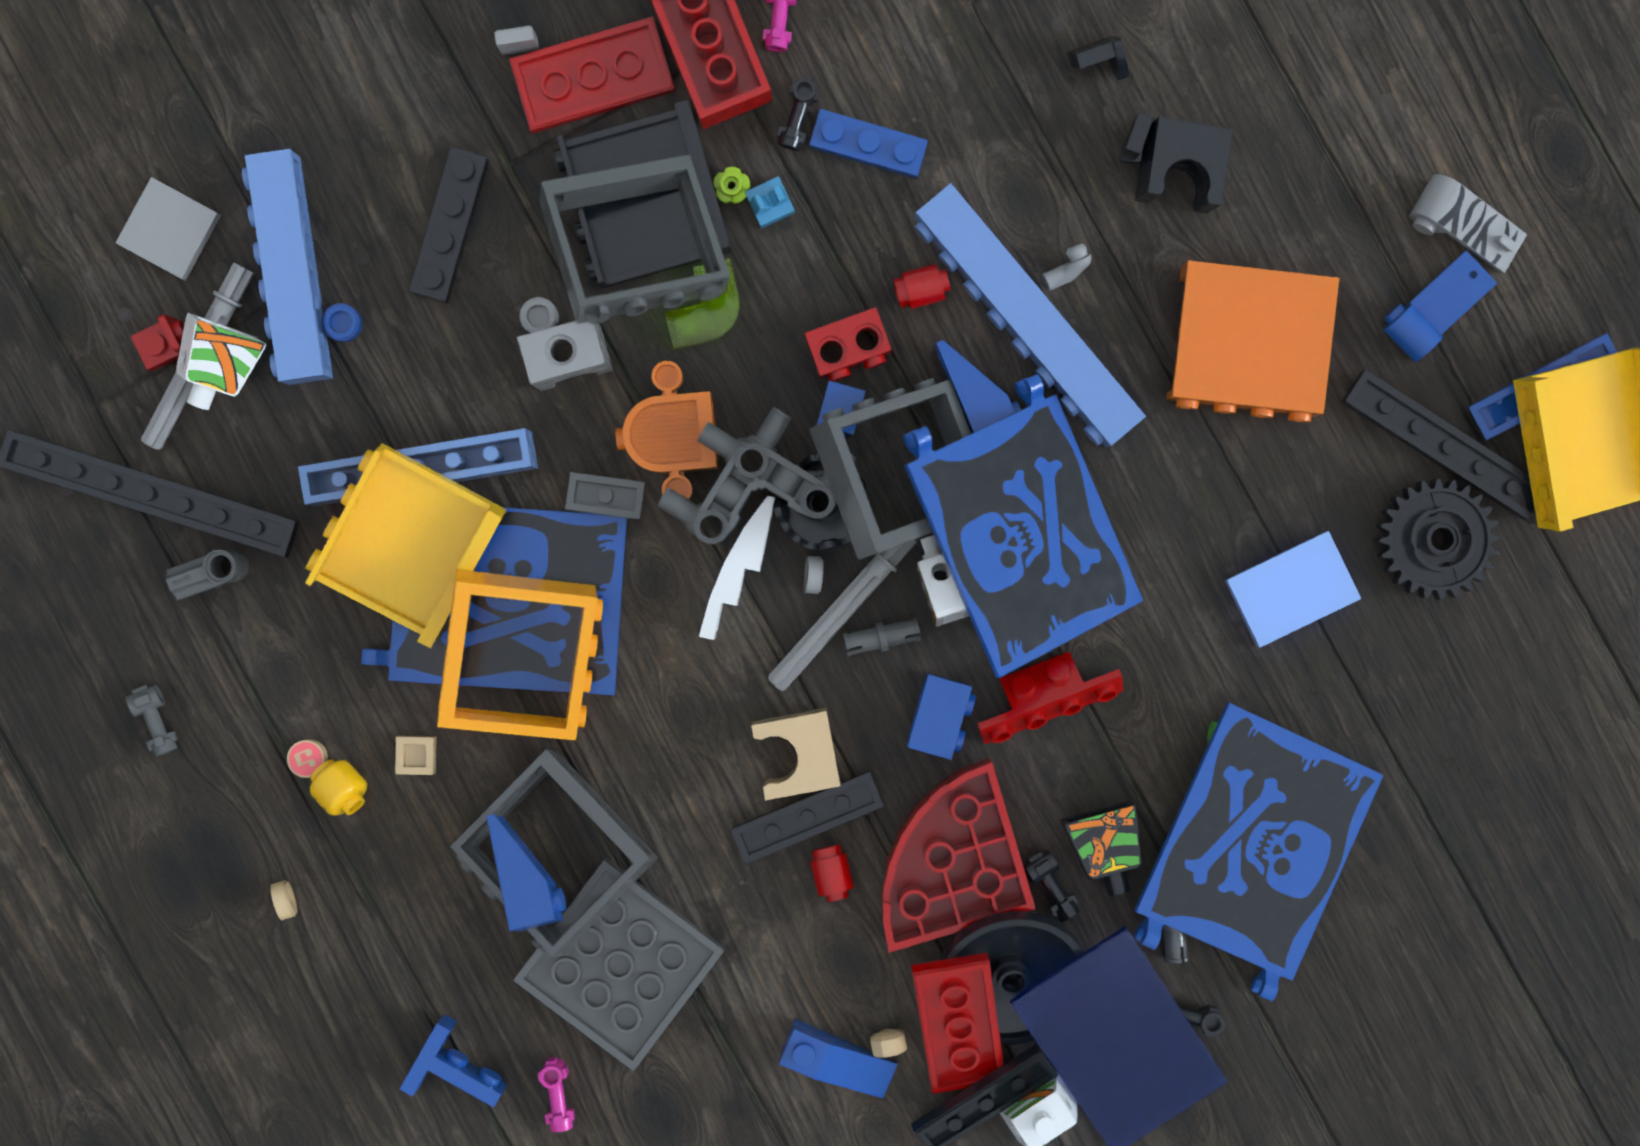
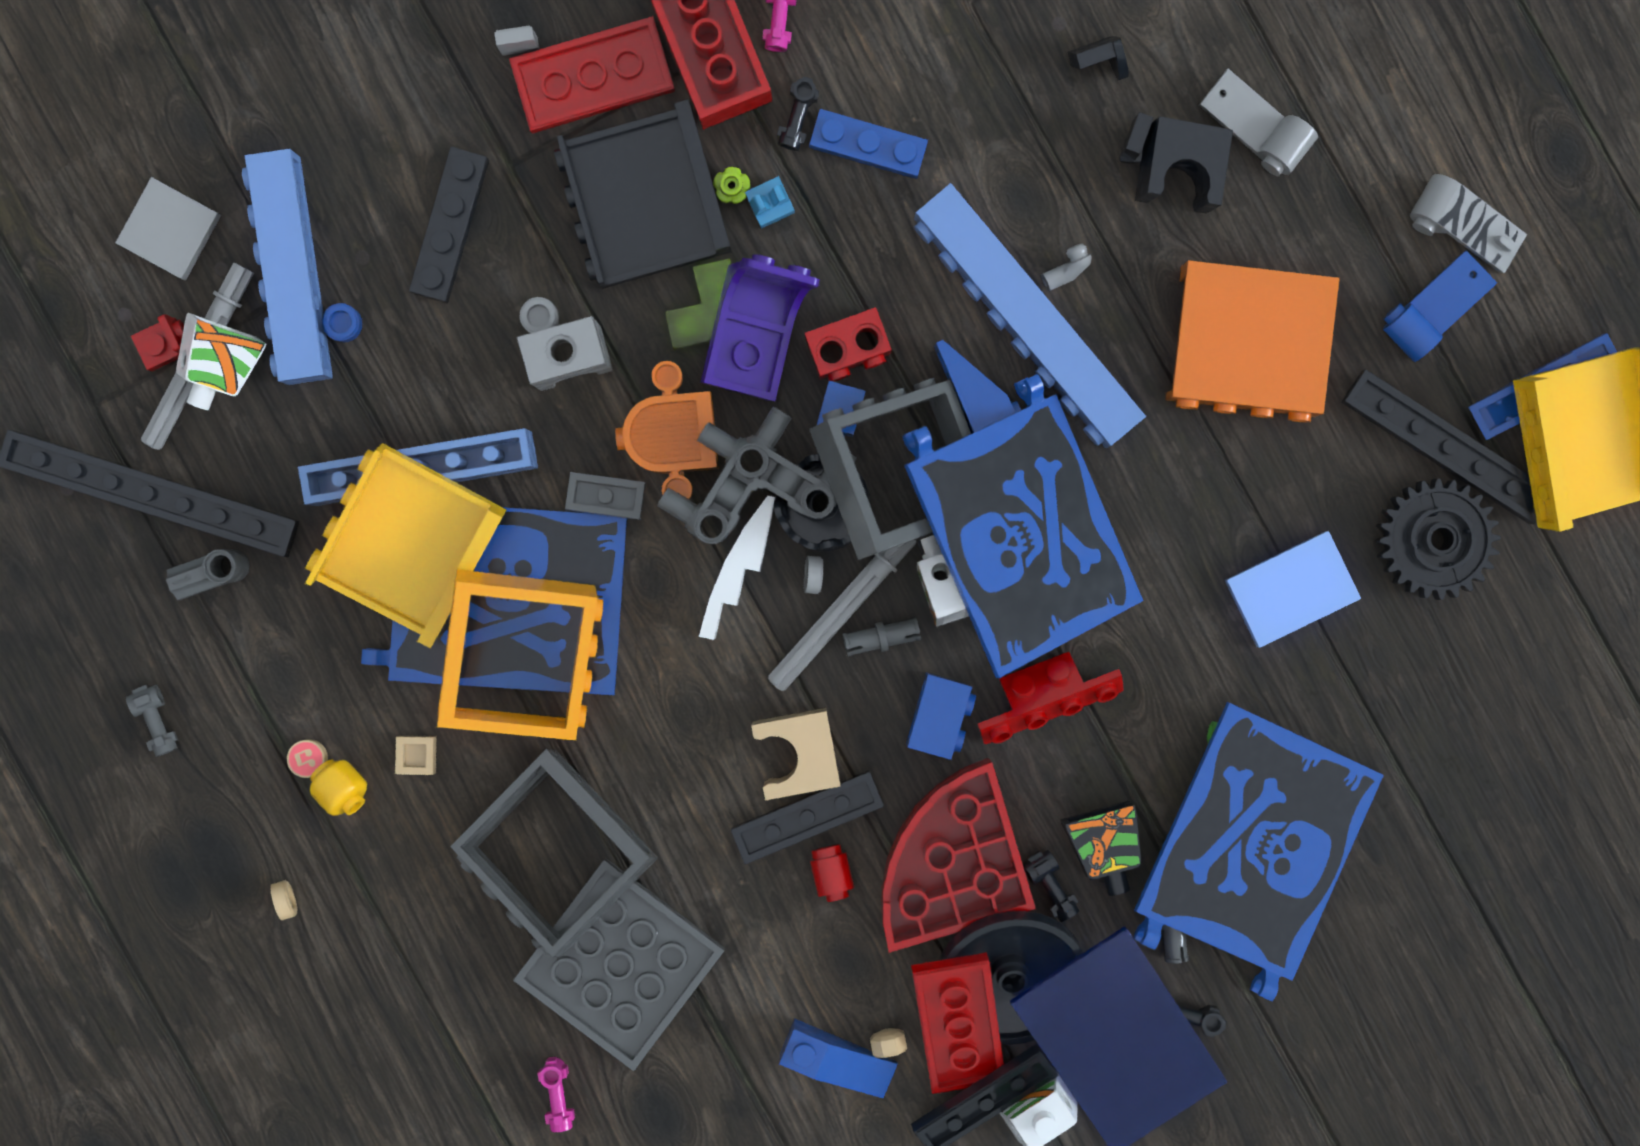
blue bracket [400,1014,507,1108] -> none
blue slope [486,814,566,932] -> none
dark grey window [539,154,730,324] -> none
red brick [893,263,951,310] -> none
none -> dark purple bracket [700,254,820,402]
none -> light grey door [1199,68,1318,176]

